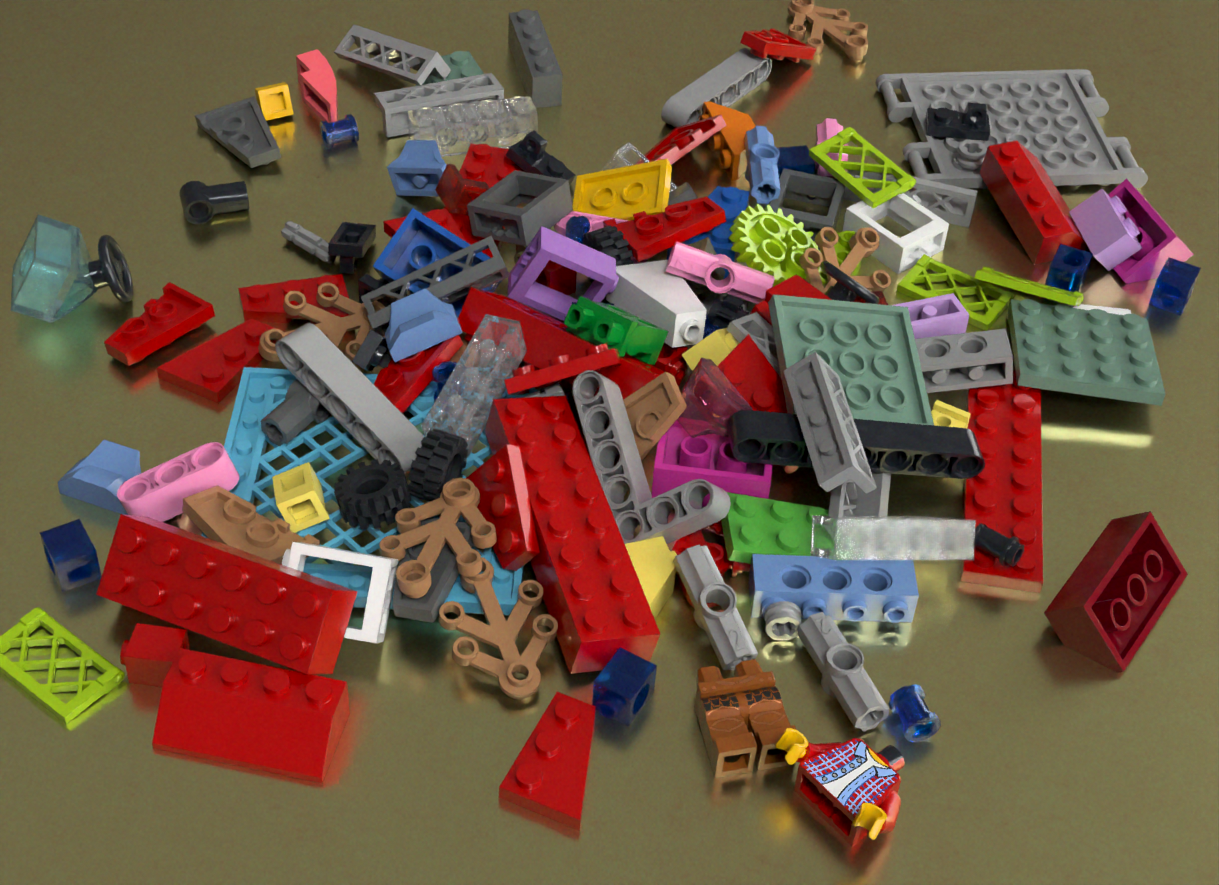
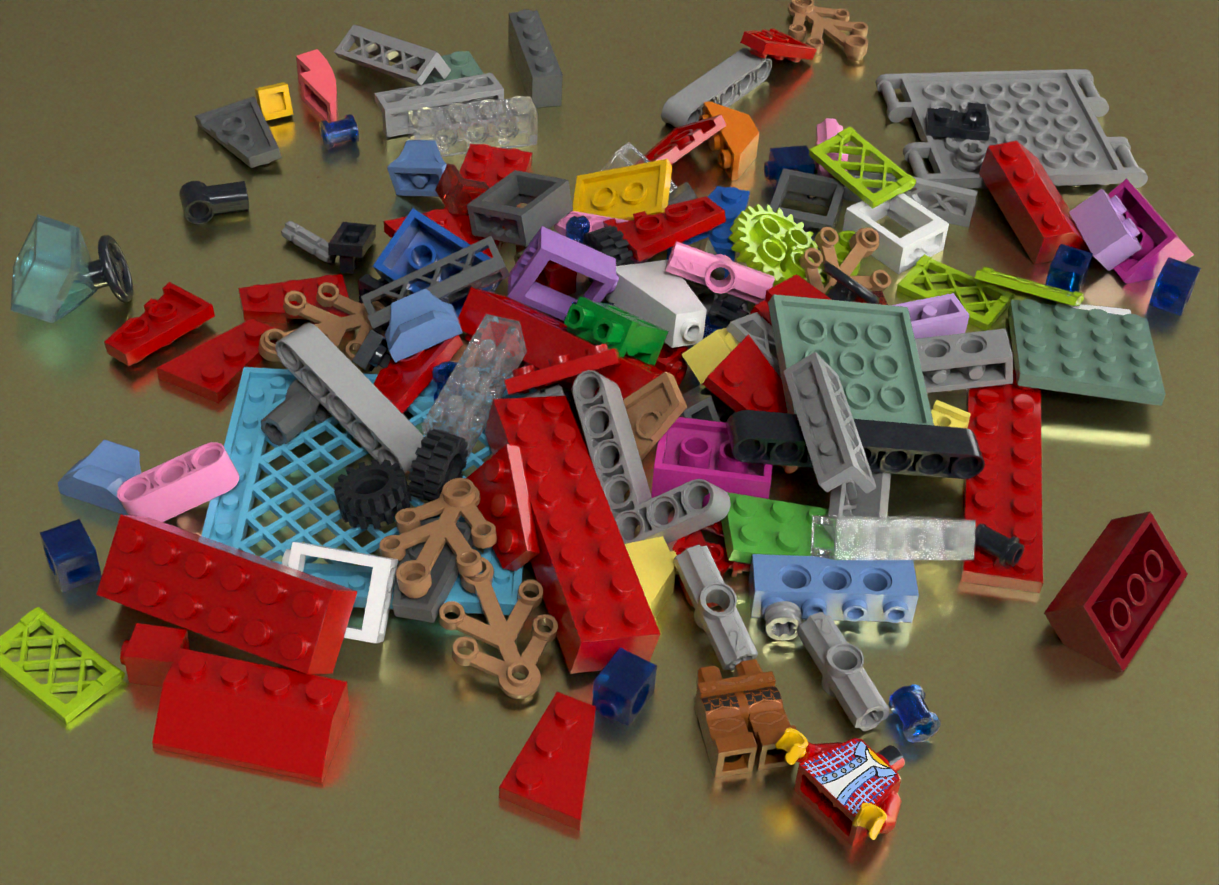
medium nougat wing [182,485,320,564] -> none
light yellow brick [272,462,330,533] -> none
black hinge [506,130,576,185] -> none
clear pink slope [677,358,753,438] -> none
medium blue piece [744,125,781,204] -> none

